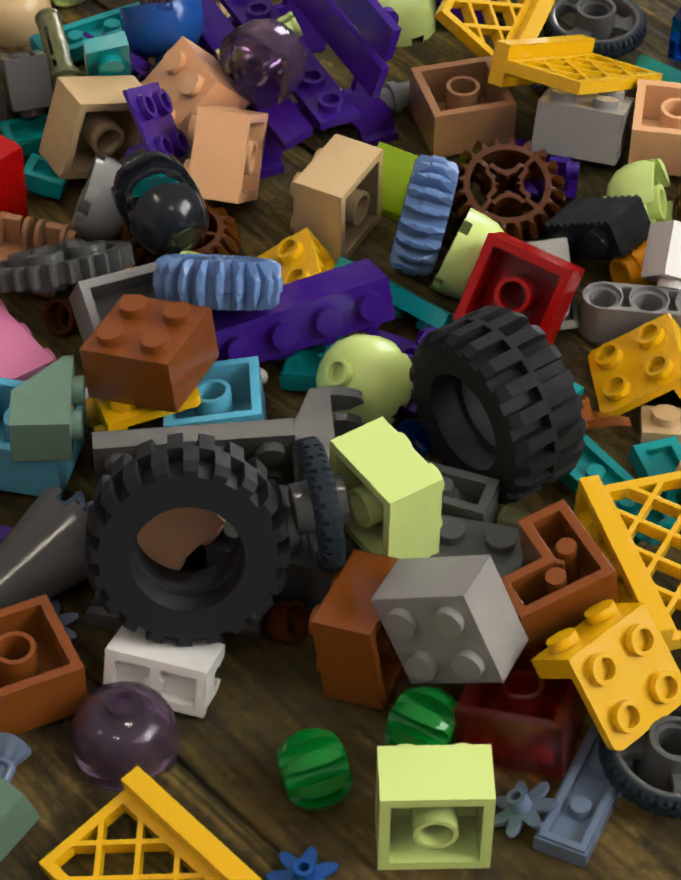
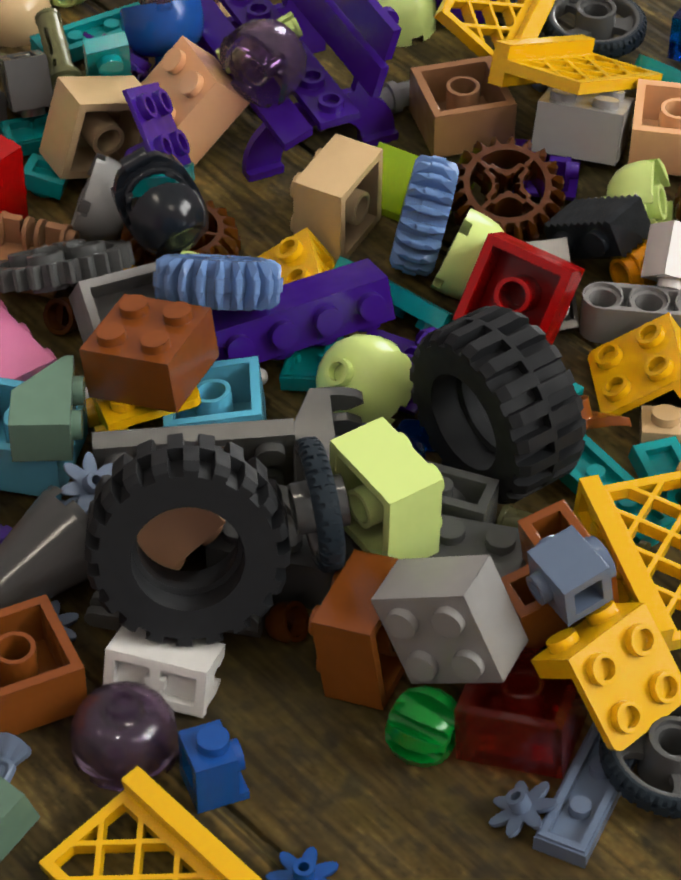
light nougat brick [184,106,269,204] -> none
green piece [276,728,353,812] -> none
yellowish green brick [375,743,496,870] -> none
none -> sand blue plant [60,452,112,513]
none -> blue brick [178,719,250,814]
none -> sand blue brick [526,525,617,626]

